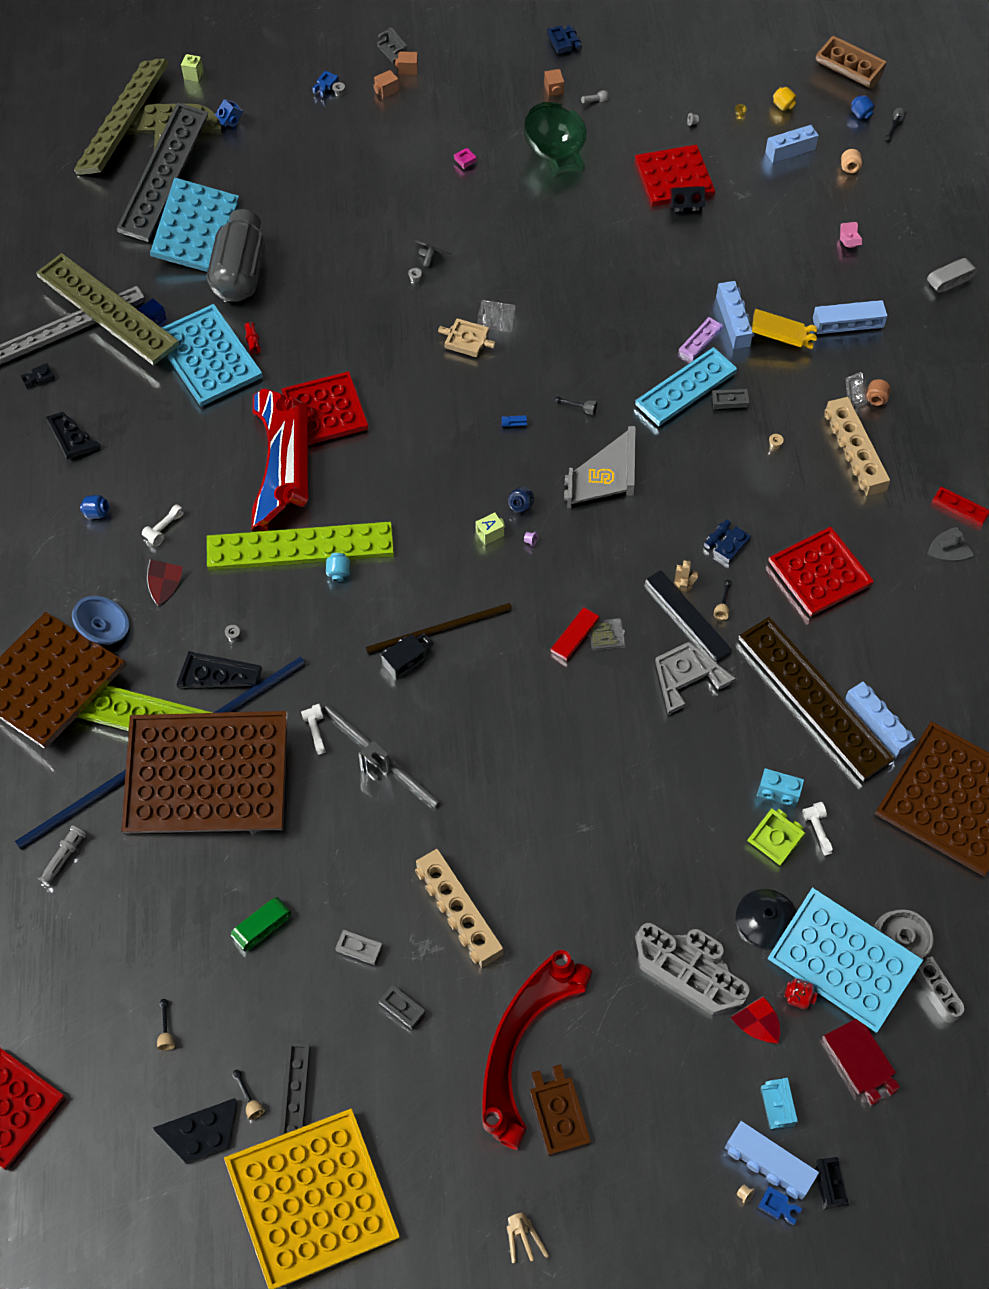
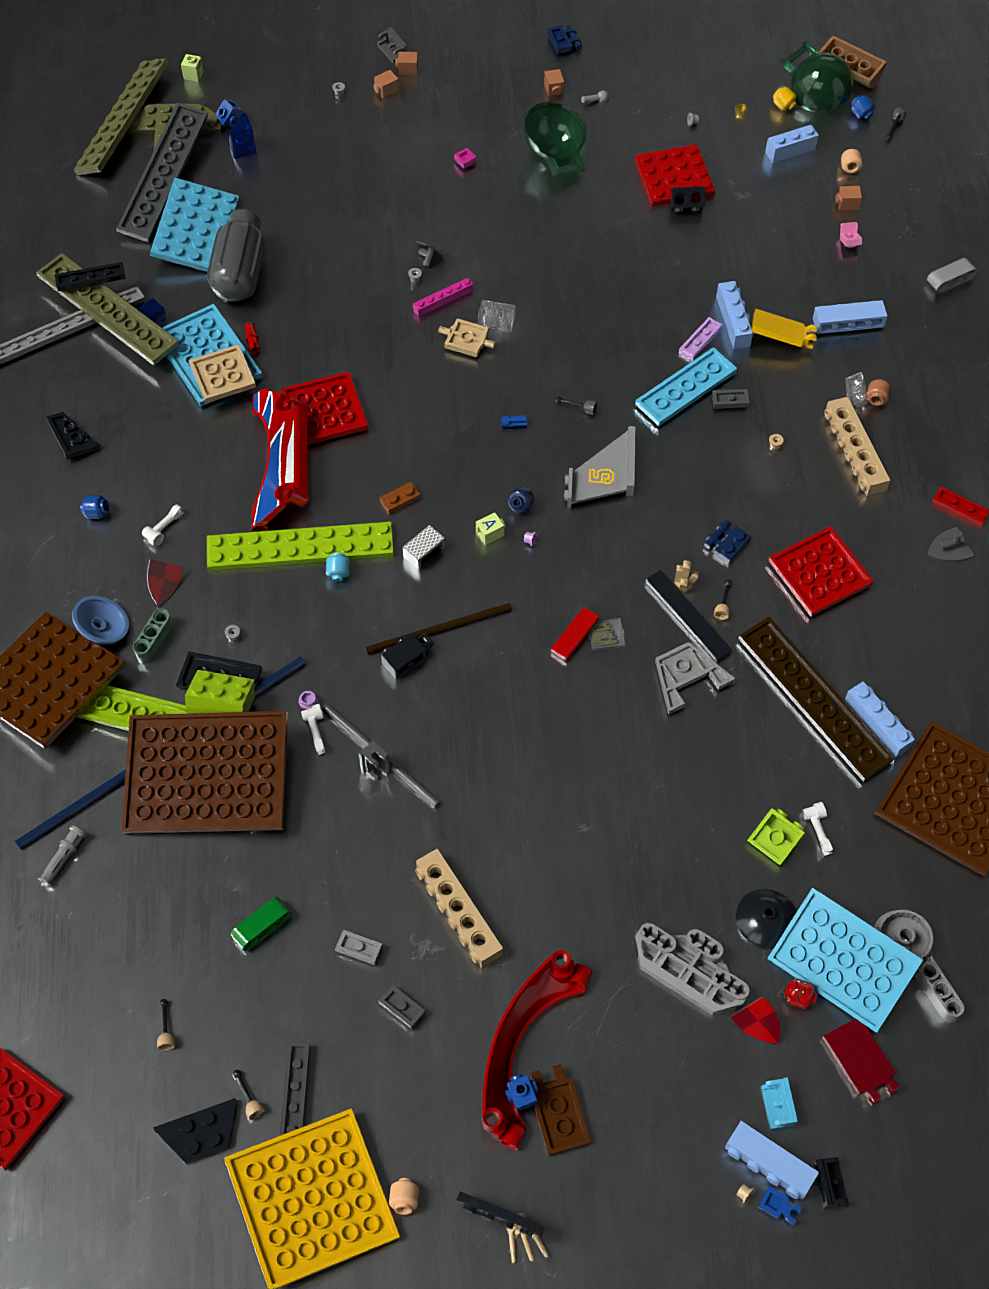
black plate [20,363,55,389] -> none
blue plate [312,71,339,97] -> none
medium azure brick [757,768,804,807] -> none
none -> black plate [54,262,126,292]
none -> sand green beam [133,609,173,663]
none -> lime brick [185,670,255,713]
none -> tan plate [189,344,256,403]
none -> clear blue slope [228,113,257,159]
none -> lavender plate [298,691,318,710]
none -> dark orange plate [379,482,420,514]
none -> light nougat head [389,1178,419,1215]
none -> light grey panel [403,525,445,570]
none -> dark pink piece [413,278,473,317]
none -> black plate [457,1191,545,1238]
none -> blue brick [505,1074,539,1111]
none -> clear green windscreen [781,41,854,112]
none -> nougat brick [835,186,862,210]

